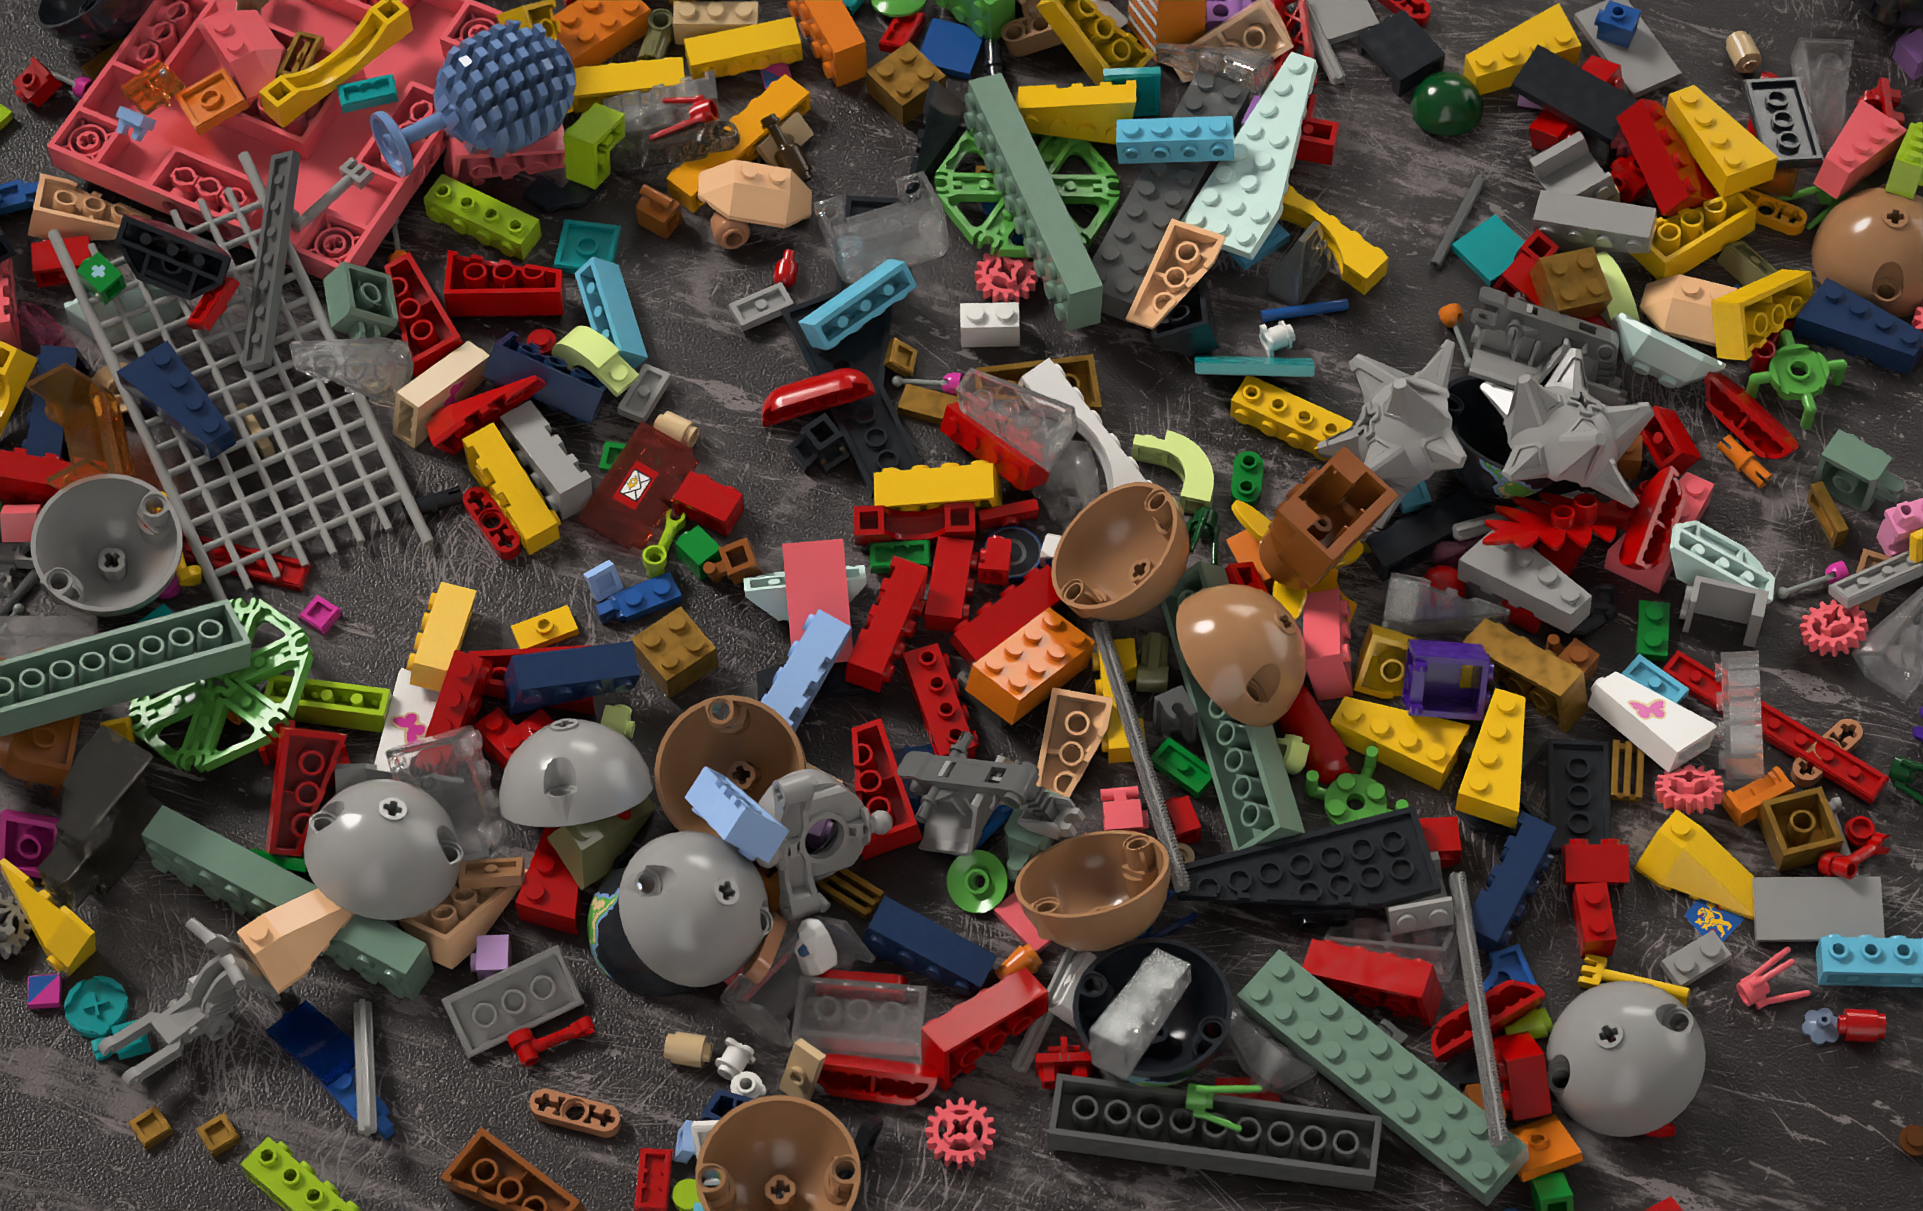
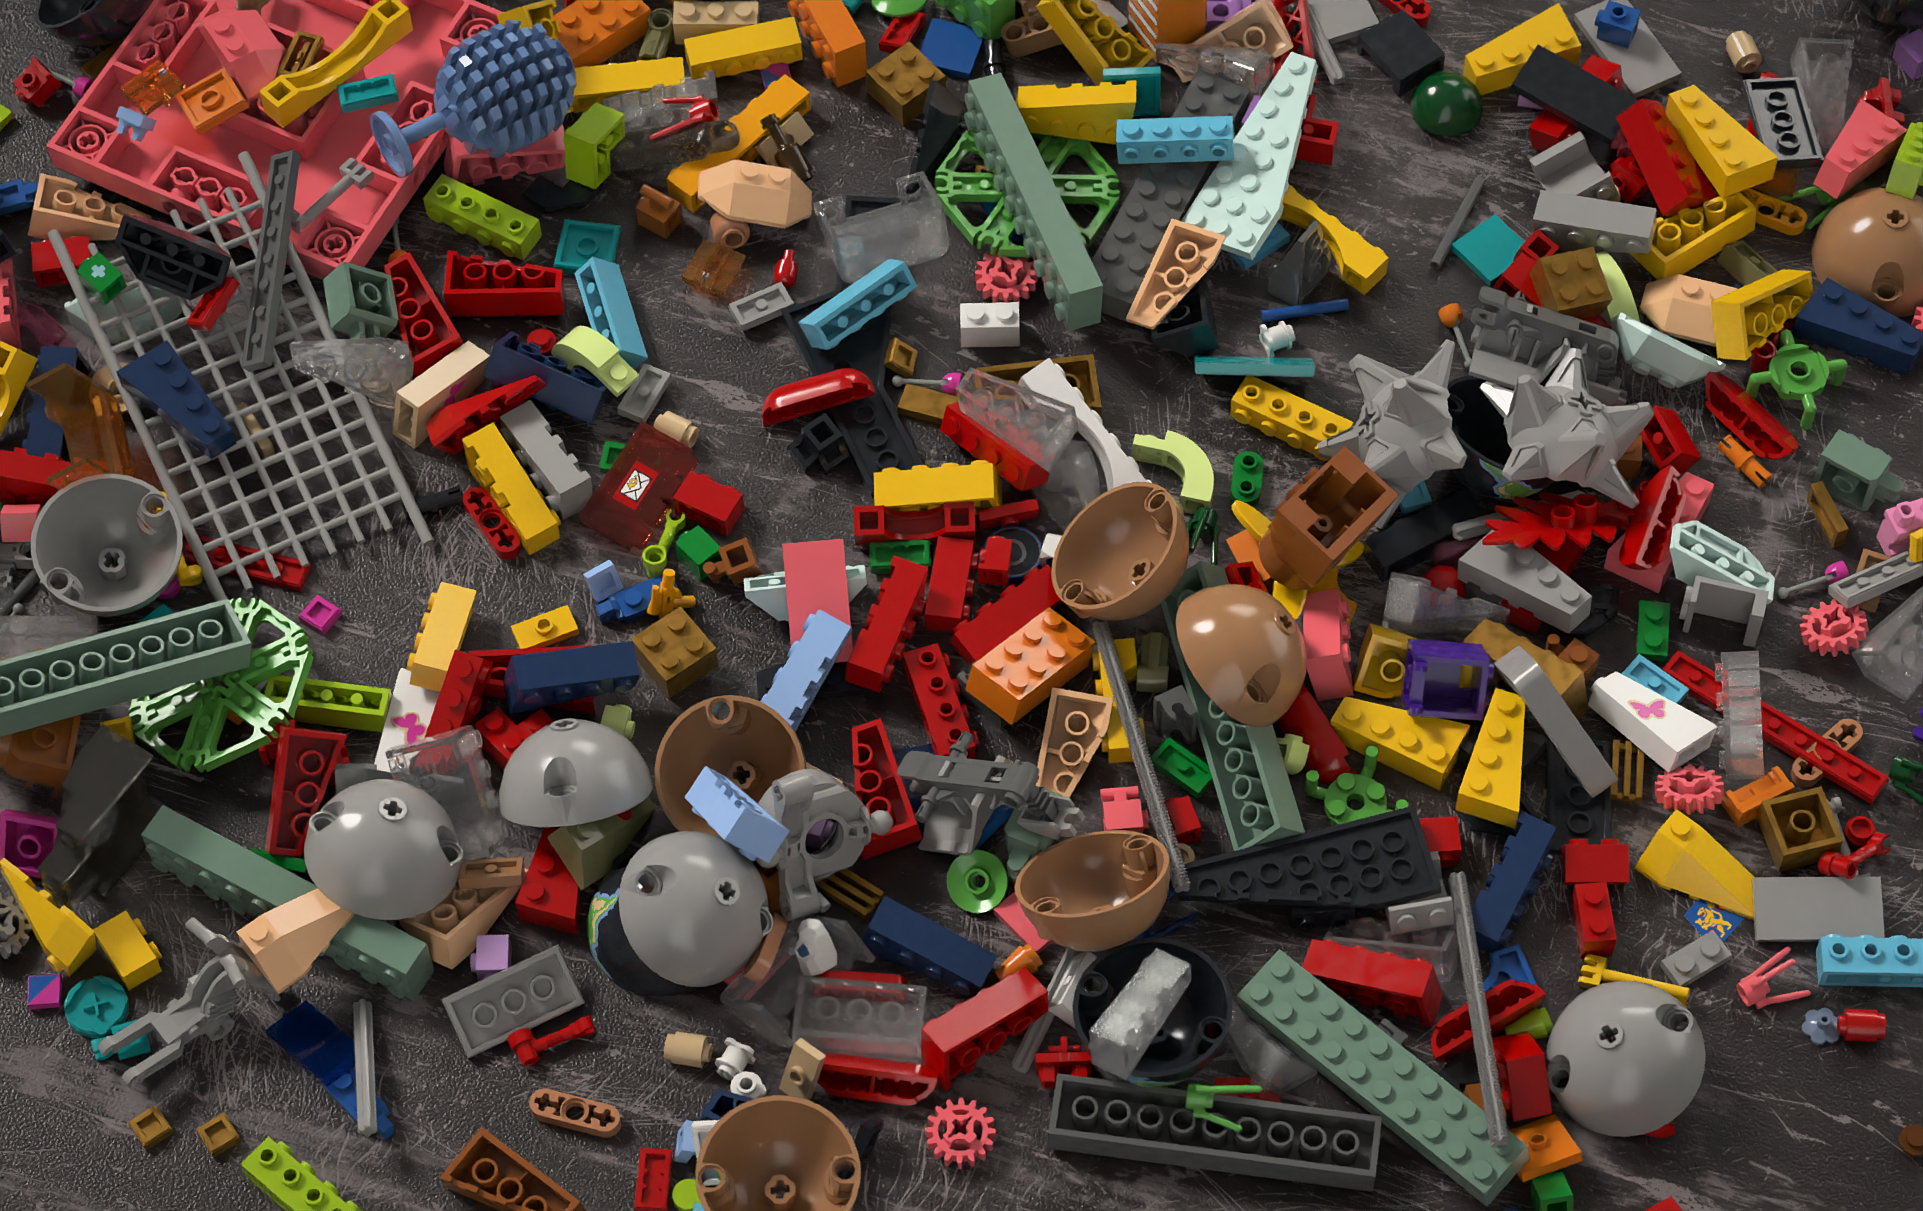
none -> yellow brick [93,911,162,990]
none -> light orange piece [647,569,696,619]
none -> clear orange piece [682,239,746,296]
none -> light grey beam [1493,645,1618,798]

